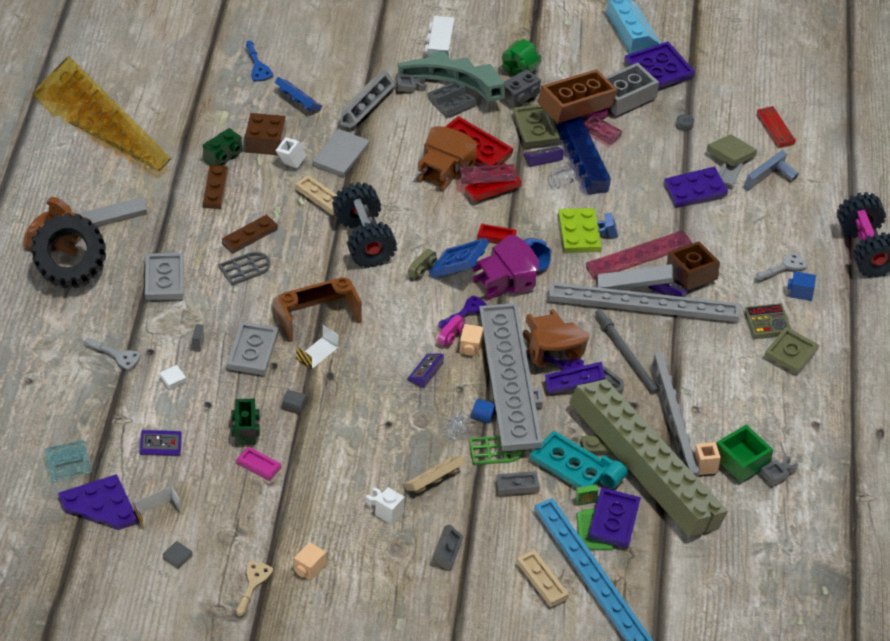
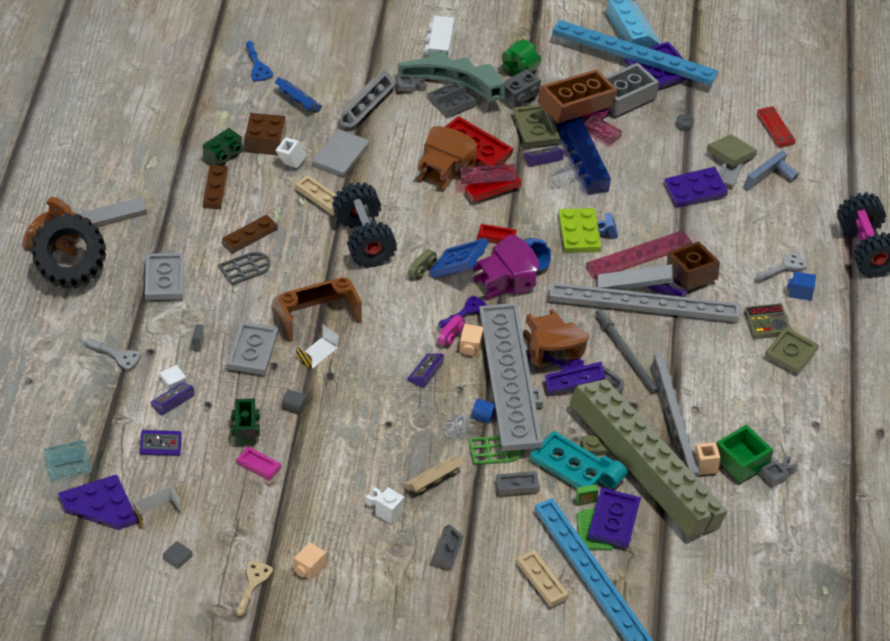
clear yellow wedge [32,55,172,172] -> none
none -> dark purple slope [151,382,194,415]
none -> dark azure plate [552,20,718,86]

